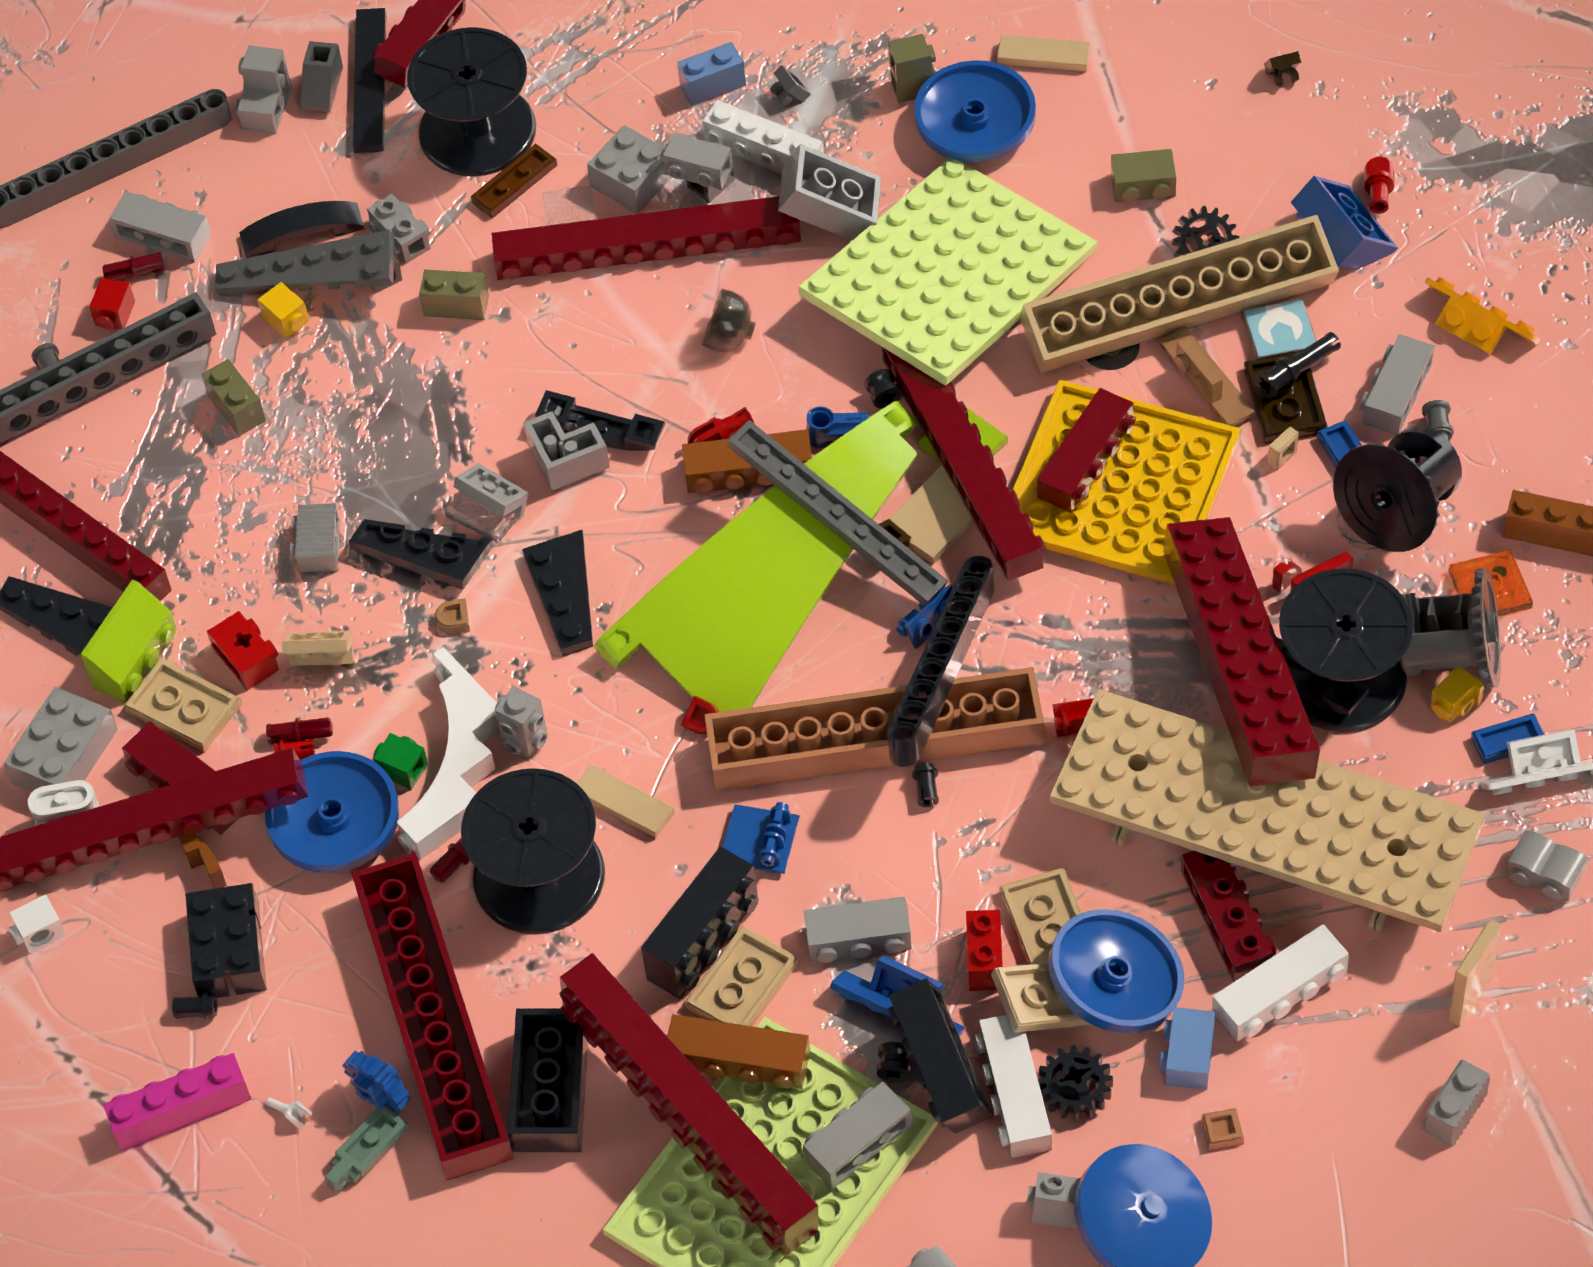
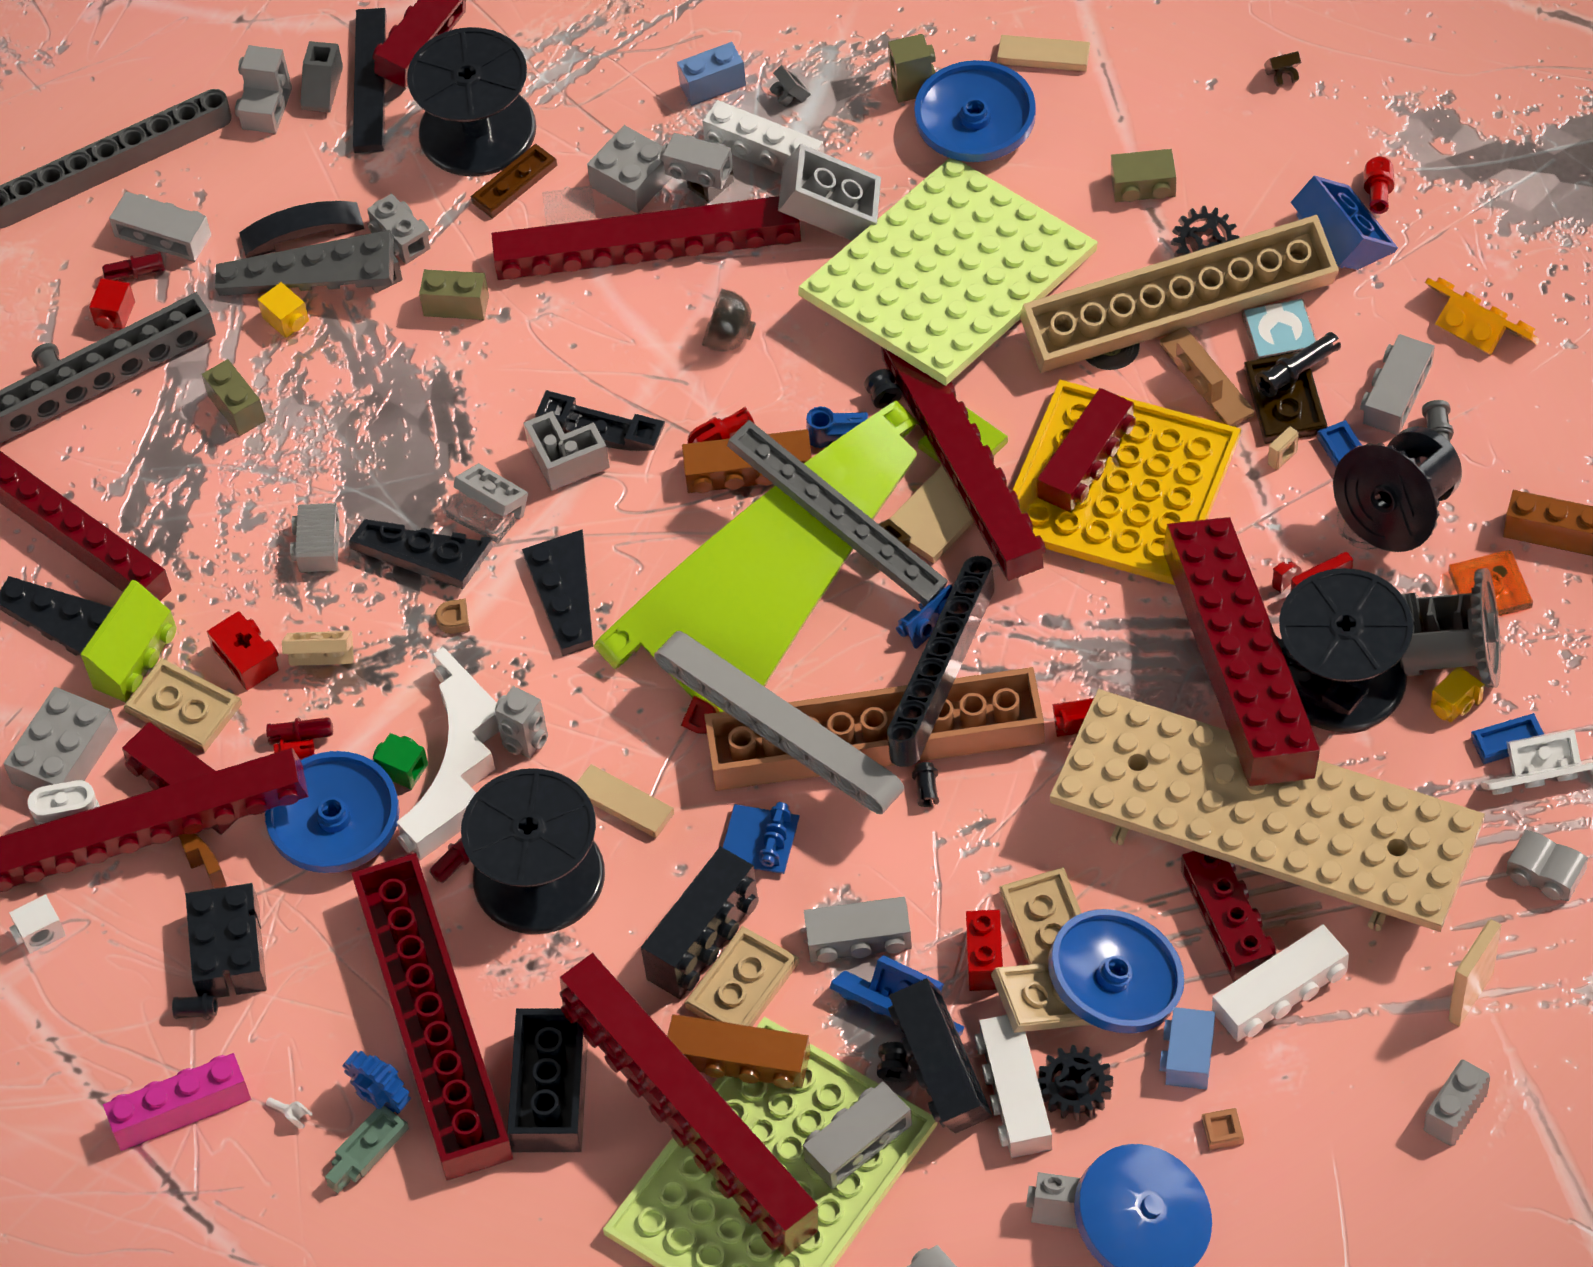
none -> light grey beam [654,631,905,815]

